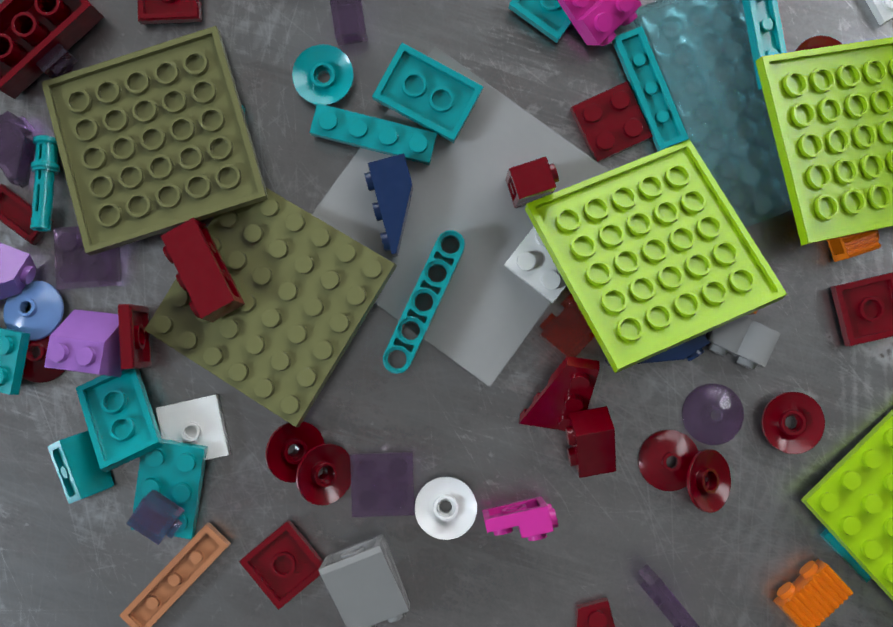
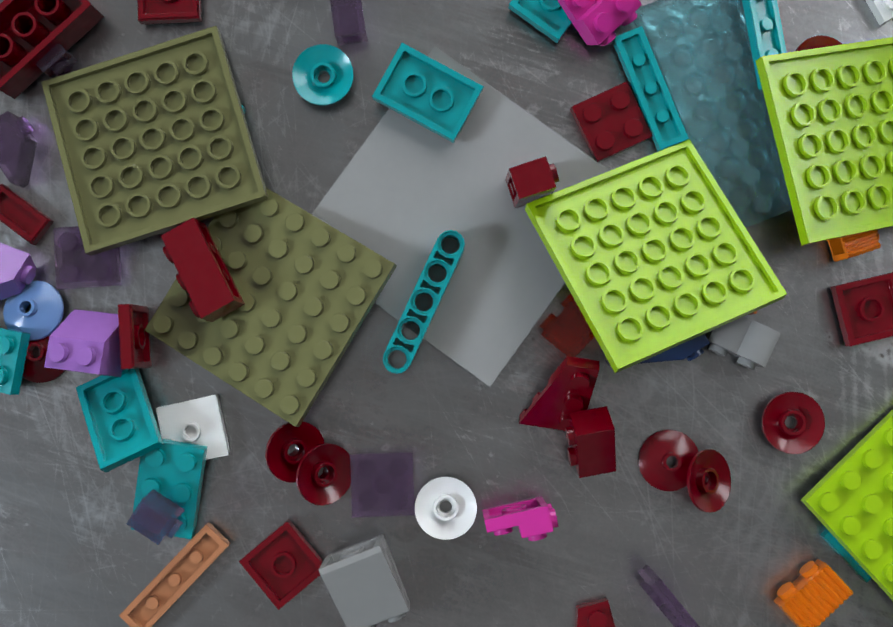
teal pin [30,135,60,232] -> none
teal panel [47,431,114,504] -> none
teal plate [309,103,437,165] -> none
dark blue slope [364,153,413,257] -> none
white plate [504,227,567,303] -> none
clear purple dish [682,384,744,445] -> none

